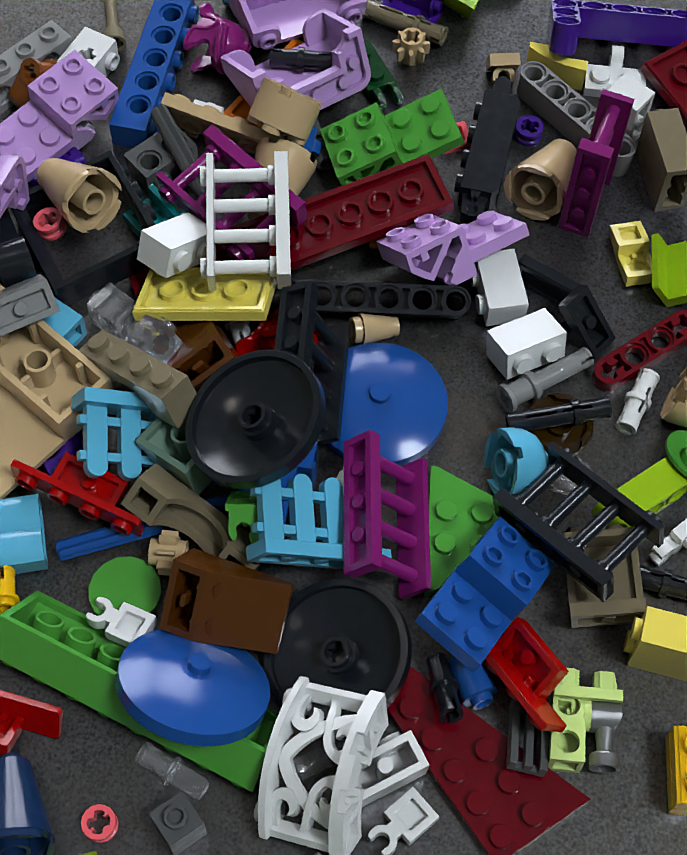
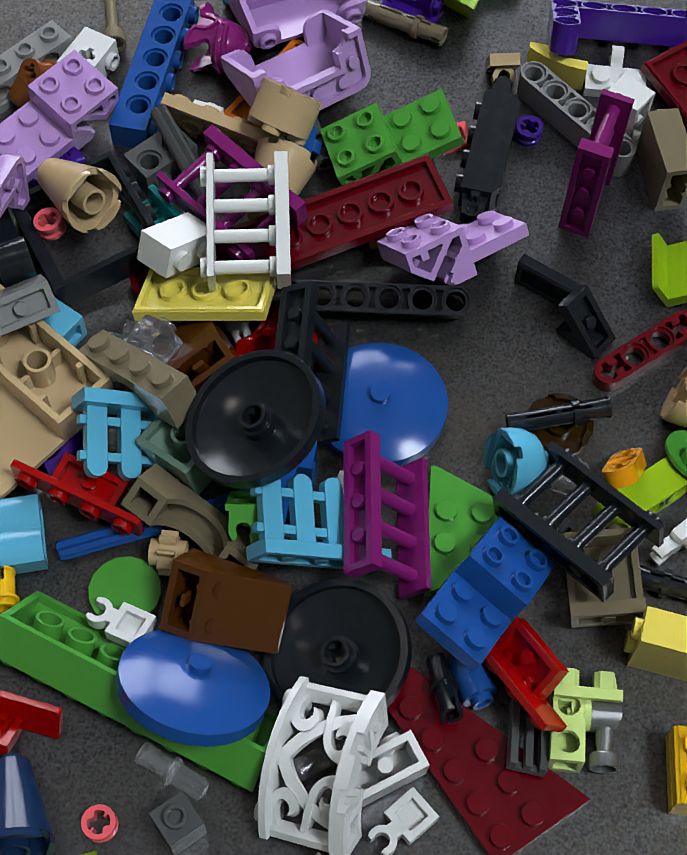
clear brick [86,282,142,340] -> none
black pin [269,47,333,72] -> none
tan cone [349,313,400,345] -> none
dark green hinge [362,39,404,111] -> none
tan gear [392,28,430,66] -> none
white brick [469,249,529,327] -> none
white brick [486,308,567,380] -> none
light grey pin [496,347,594,413] -> none
tan cone [504,139,577,221] -> none
light yellow slope [609,221,652,287] -> none
white pin [615,368,660,435] -> none
none -> light orange beam [601,447,647,489]

